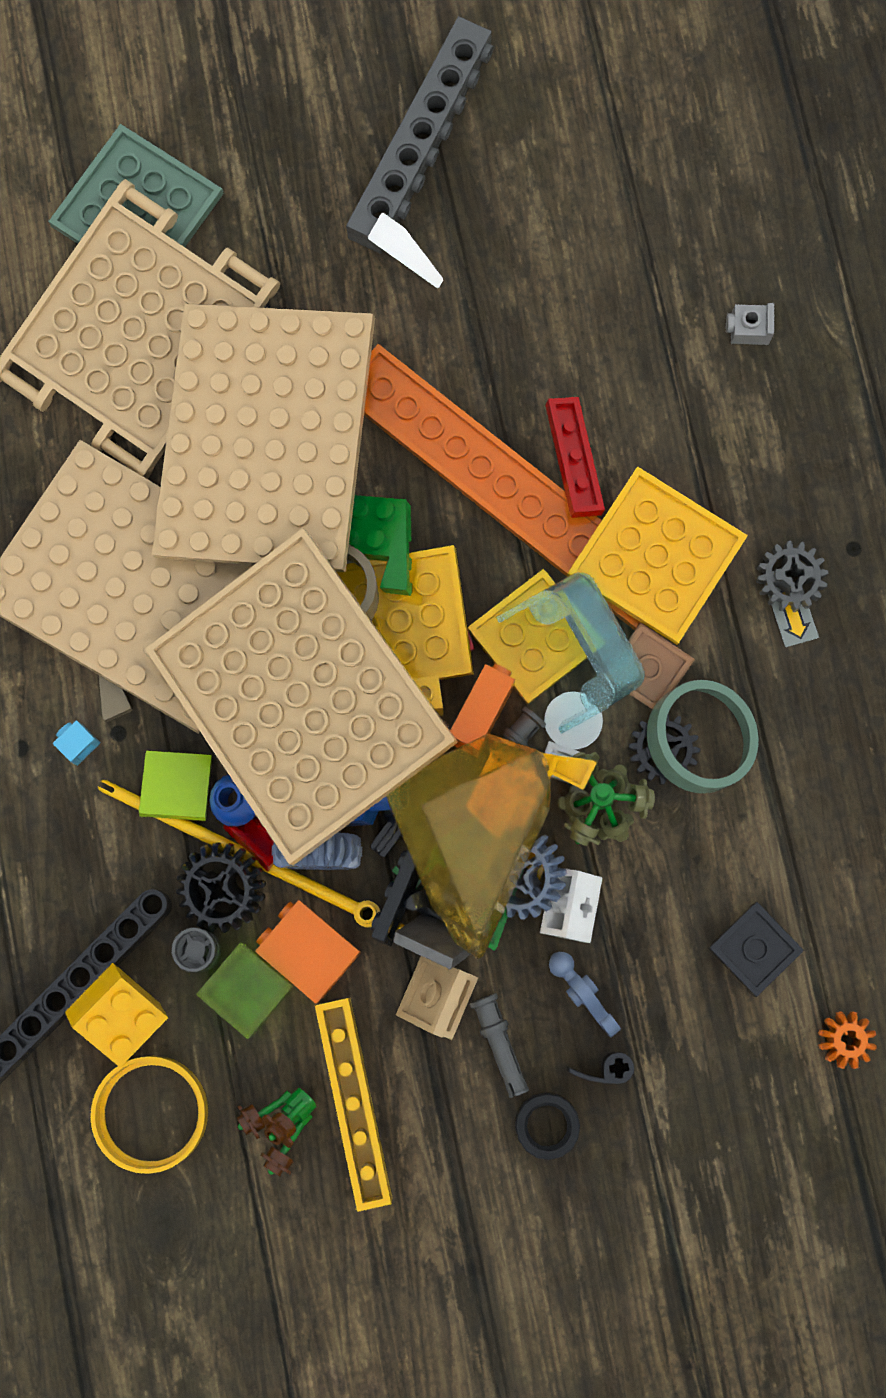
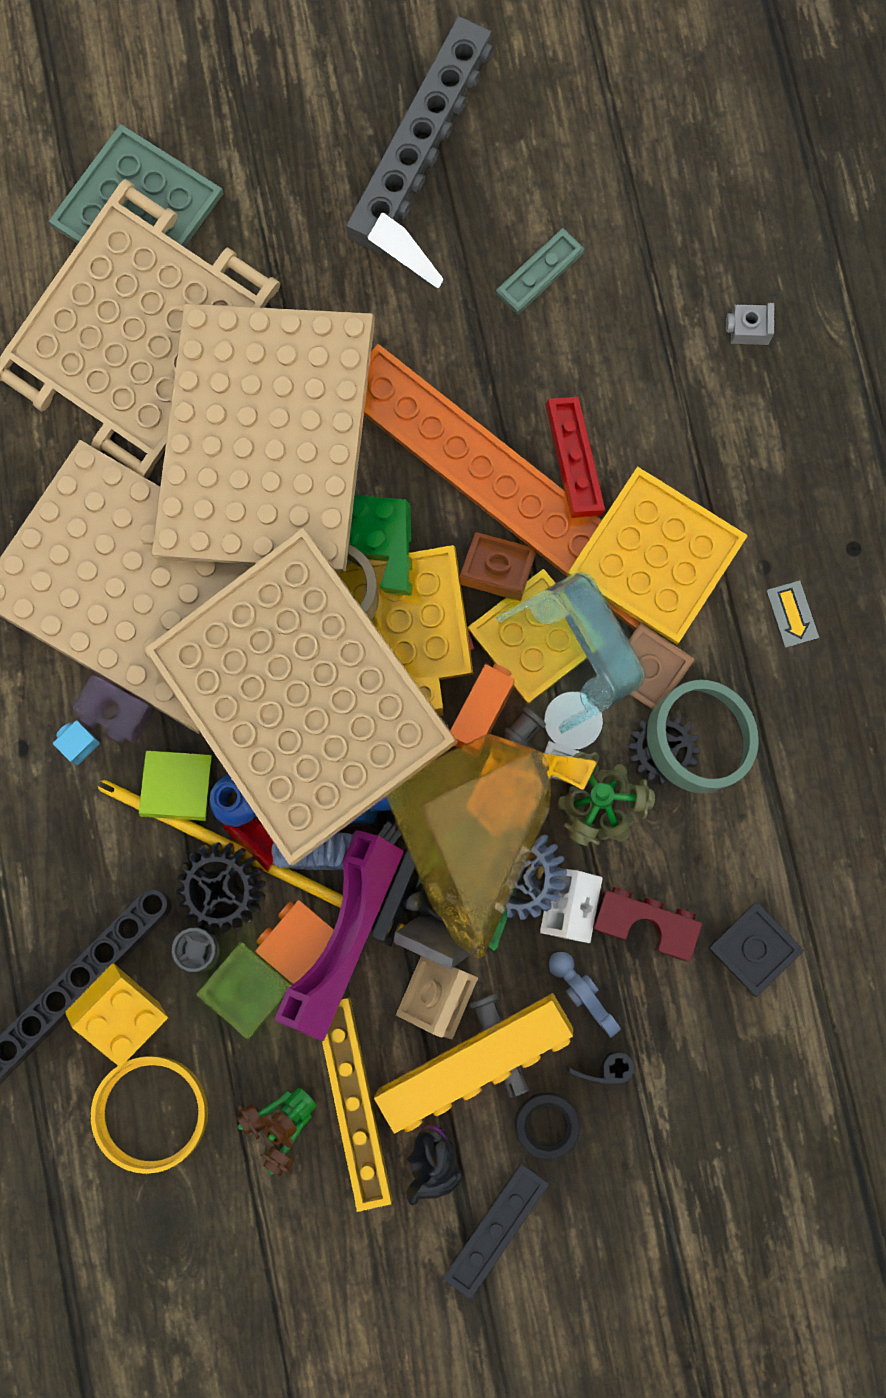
dark grey gear [756,541,828,612] -> none
orange gear [818,1011,877,1069] -> none
none -> clear purple brick [72,674,154,744]
none -> magenta arch [274,830,404,1042]
none -> yellow brick [374,993,573,1134]
none -> black hair [406,1125,462,1206]
none -> black plate [443,1163,549,1300]
none -> dark orange tile [459,532,536,601]
none -> sand green tile [496,228,585,315]
none -> dark red arch [593,887,702,962]

